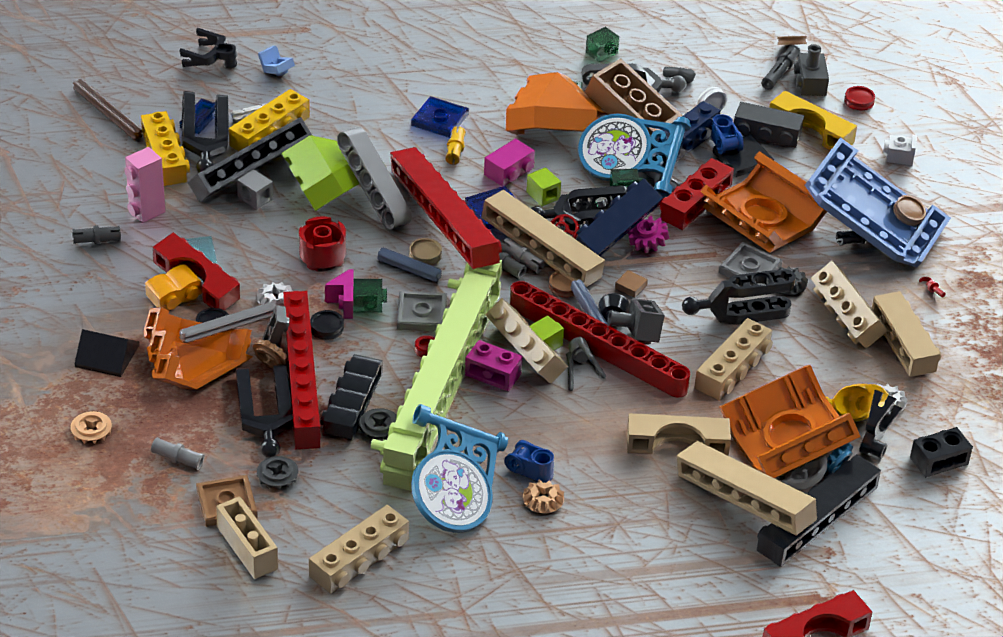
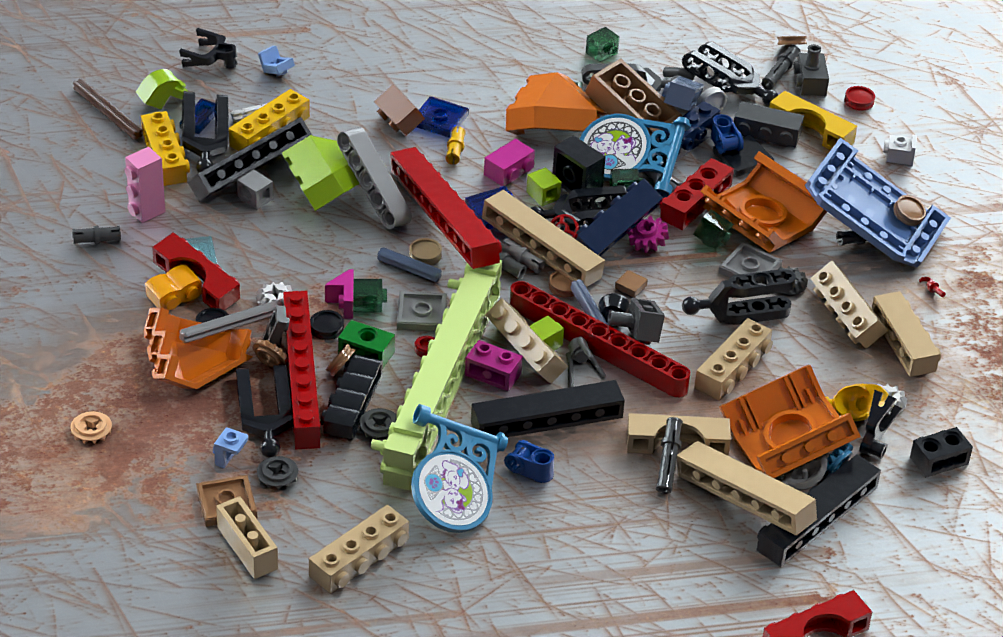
black slope [74,329,140,377] -> none
light grey pin [151,437,205,470] -> none
red brick [299,216,346,270] -> none
light nougat gear [523,479,564,513] -> none
none -> lime brick [136,69,188,110]
none -> light blue bracket [213,427,248,468]
none -> medium nougat piece [326,344,355,376]
none -> green brick [338,320,395,368]
none -> brick [374,84,425,136]
none -> black brick [471,380,625,437]
none -> black brick [552,135,606,200]
none -> dark grey pin [656,417,683,493]
none -> sand blue brick [662,76,704,111]
none -> black piece [682,42,778,106]
none -> clear green brick [693,209,734,249]

